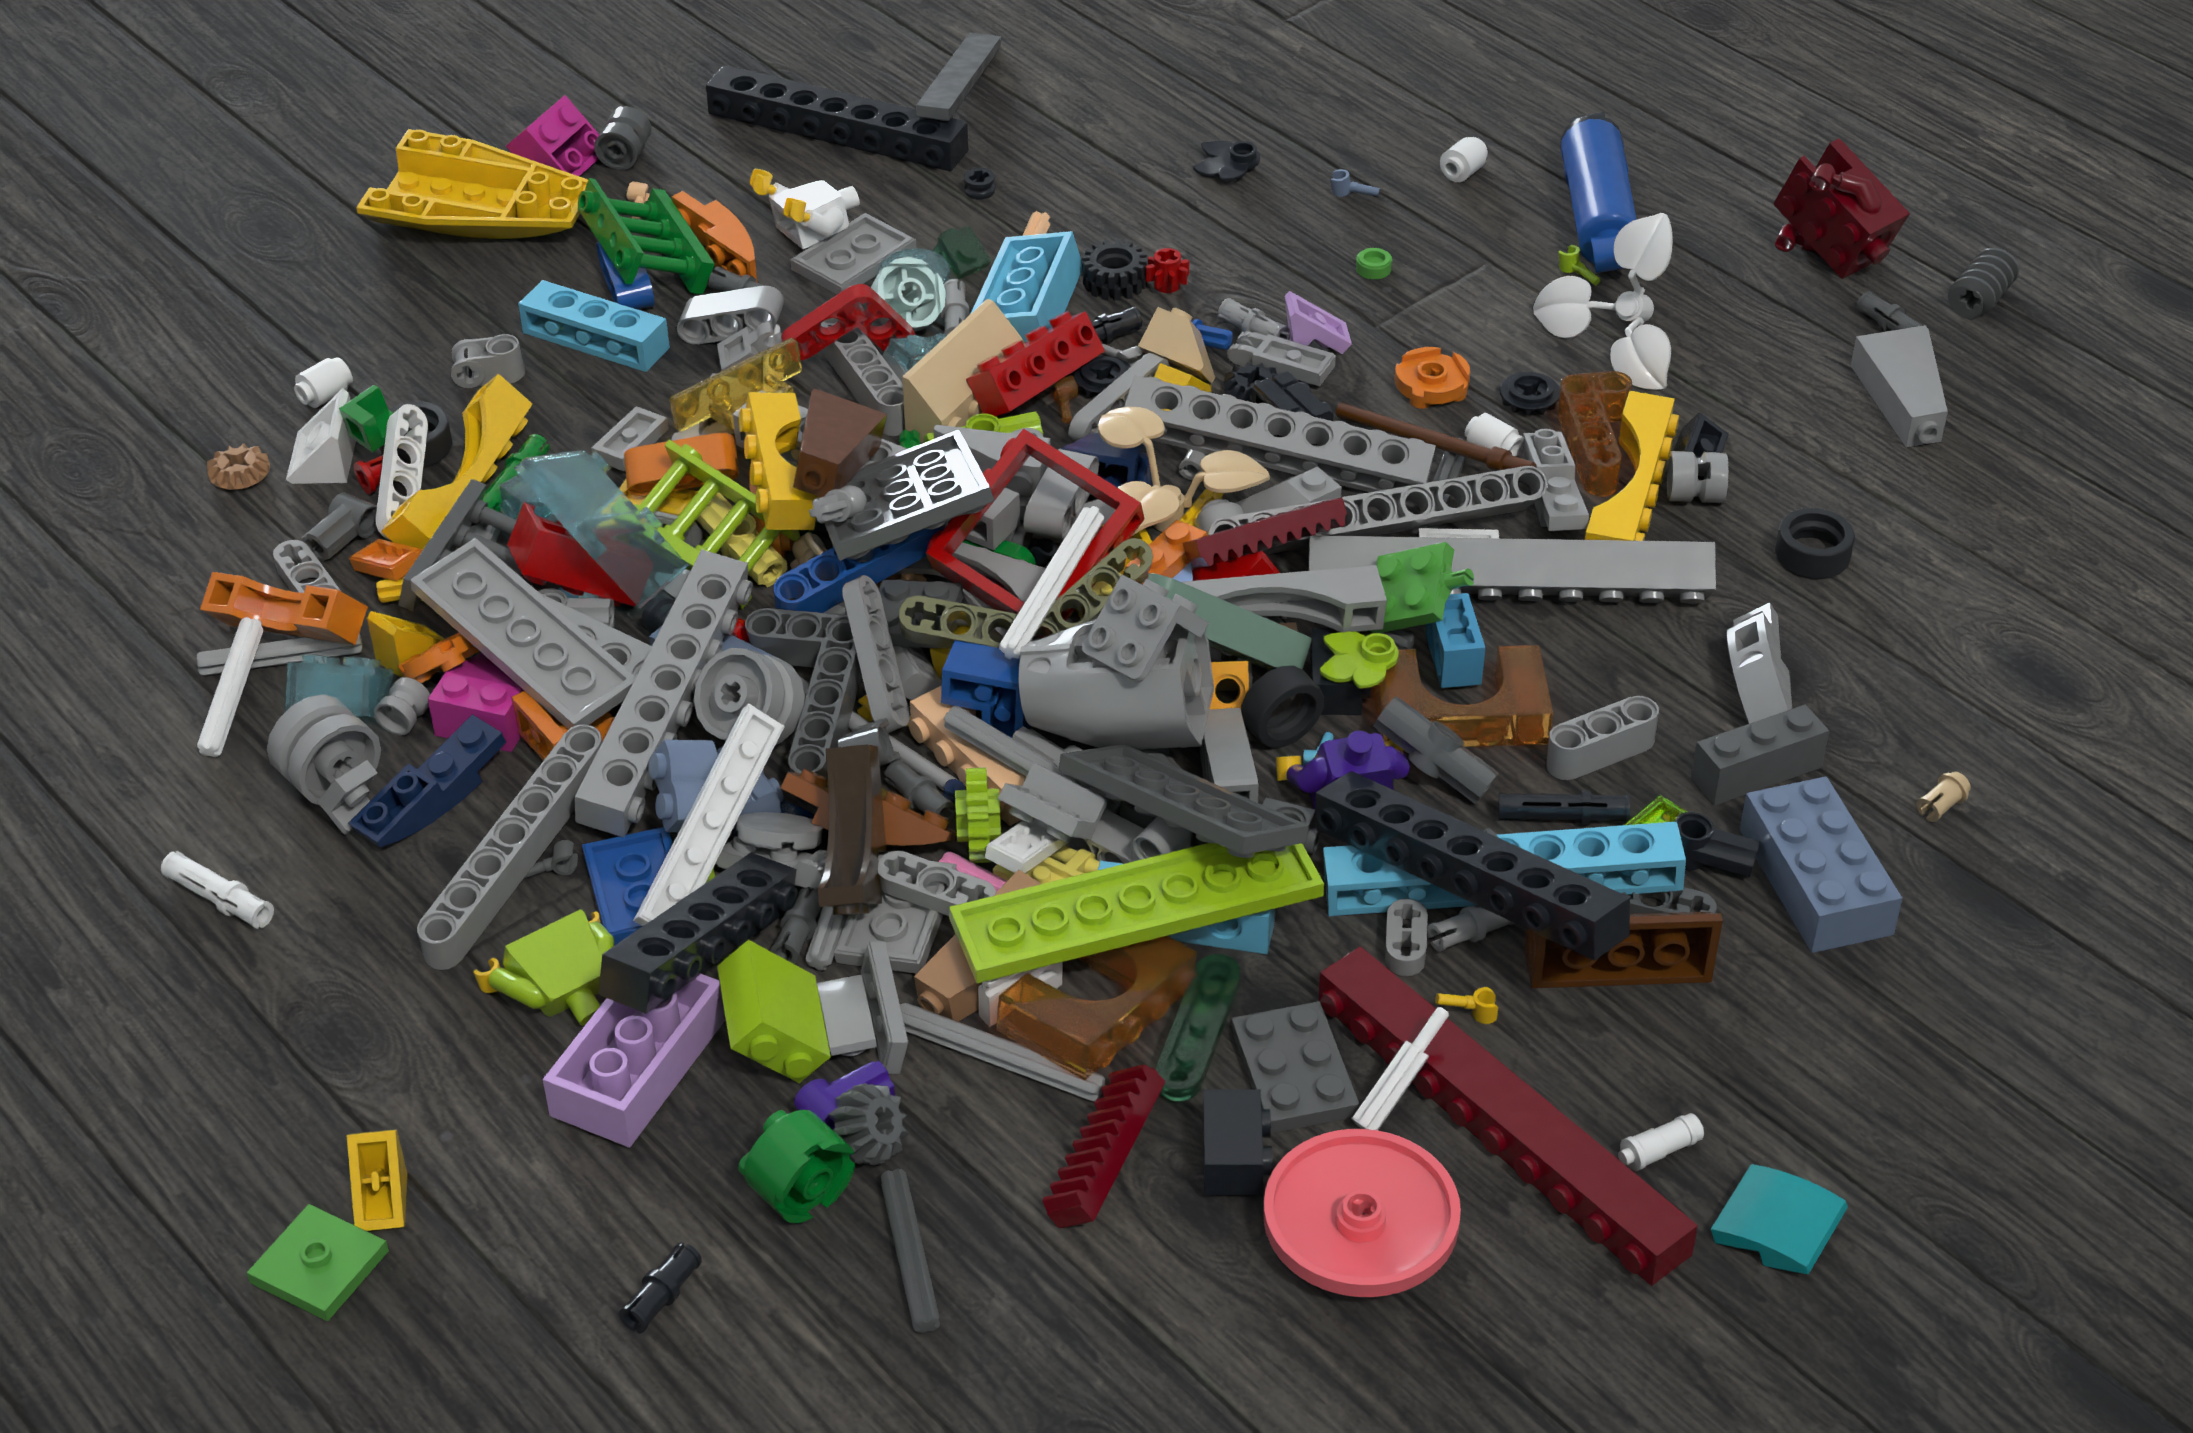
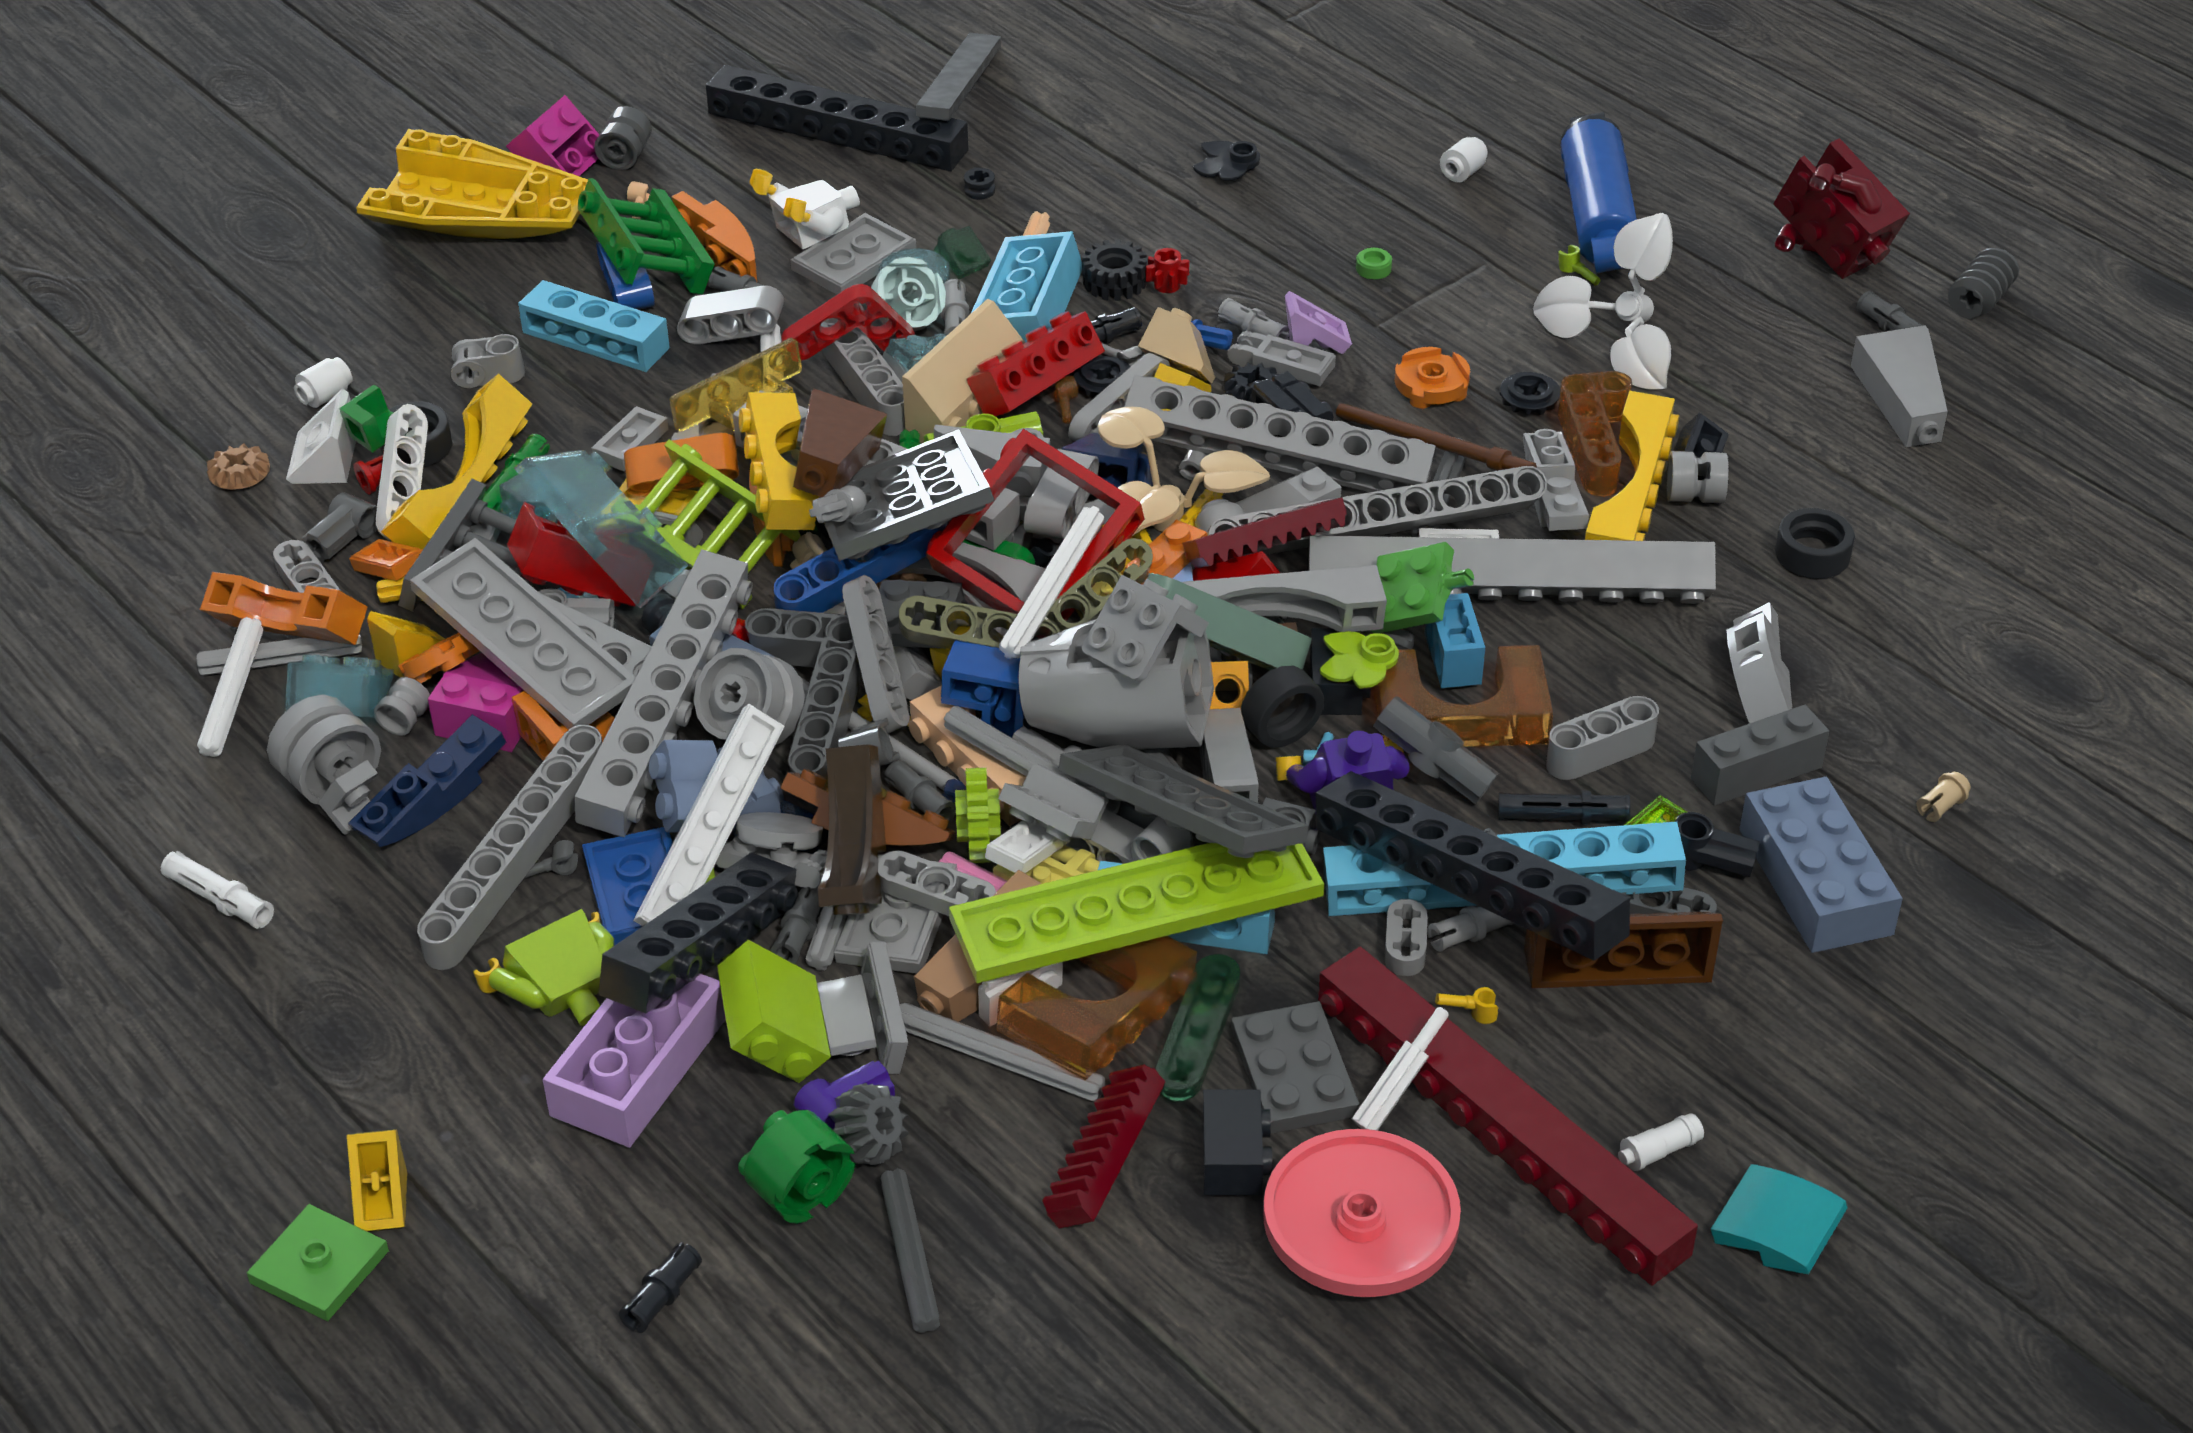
light yellow piece [696,492,787,587] -> none
light grey plate [717,321,783,376] -> none
sand blue hand [1330,169,1380,197] -> none
white brick [1465,413,1524,457] -> none

